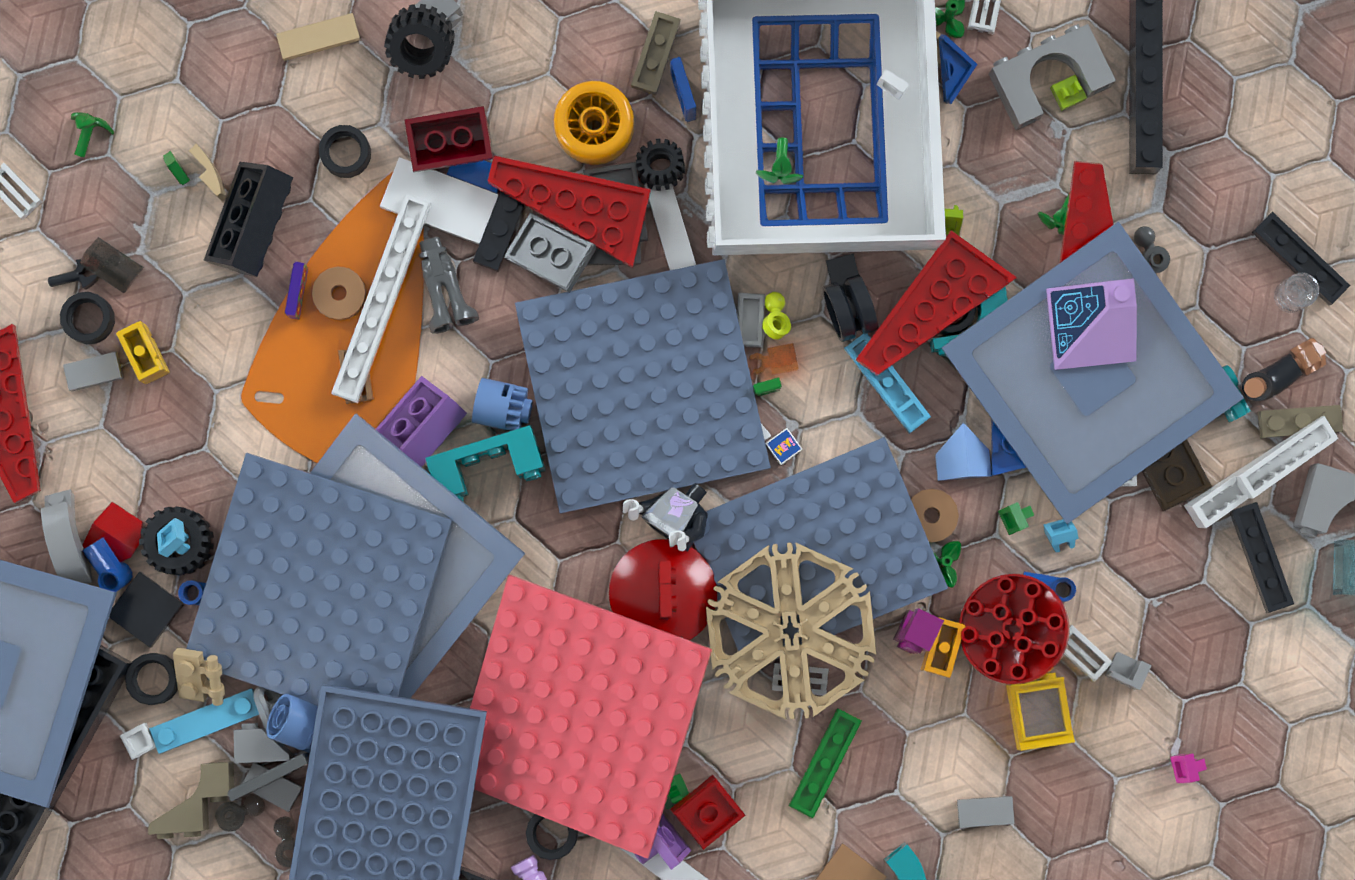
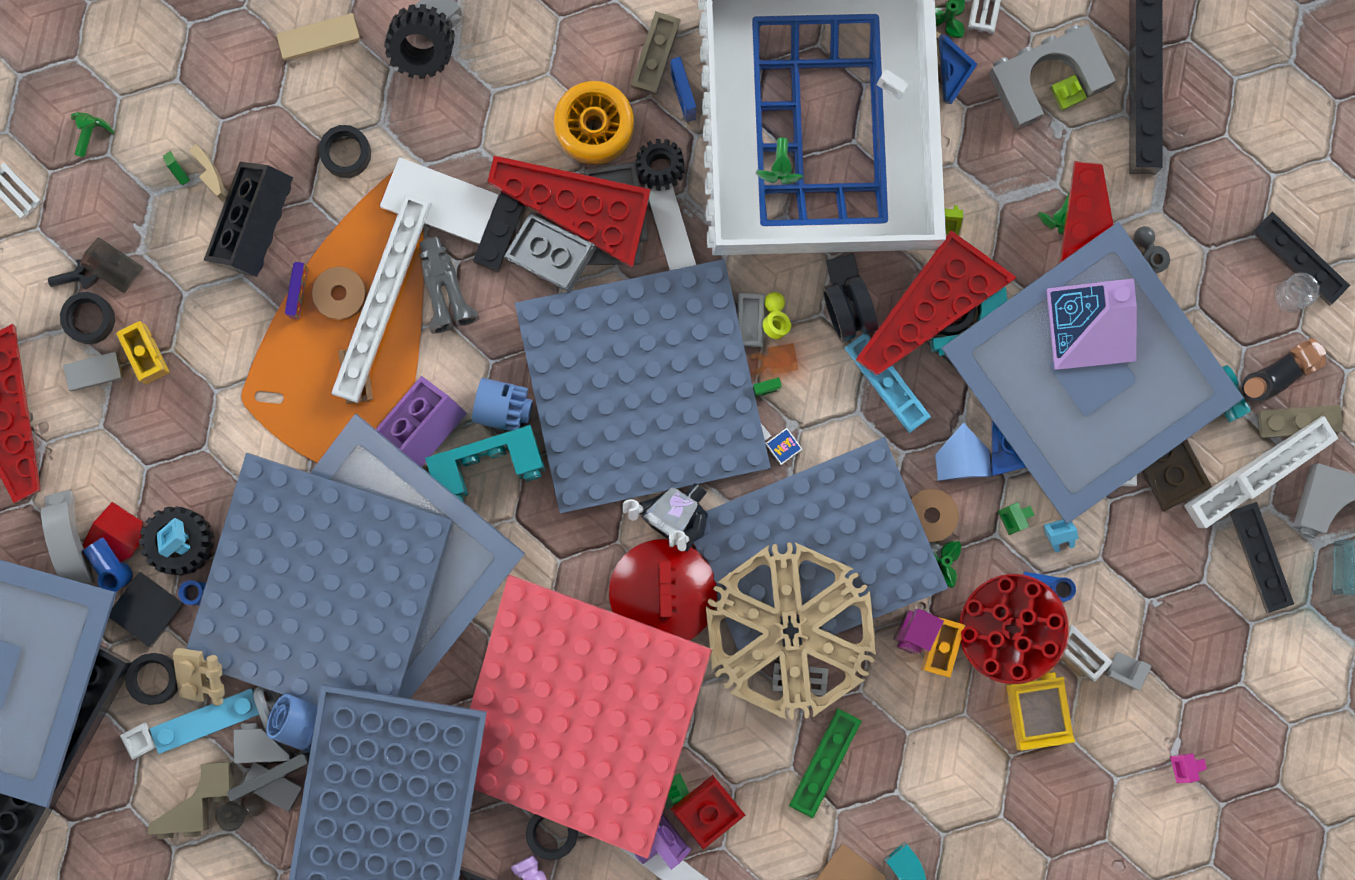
clear smoke plate [273,816,296,867] -> none
dark red slope [404,106,493,173] -> none
blue tile [447,161,499,194] -> none
light grey tile [957,796,1015,828] -> none

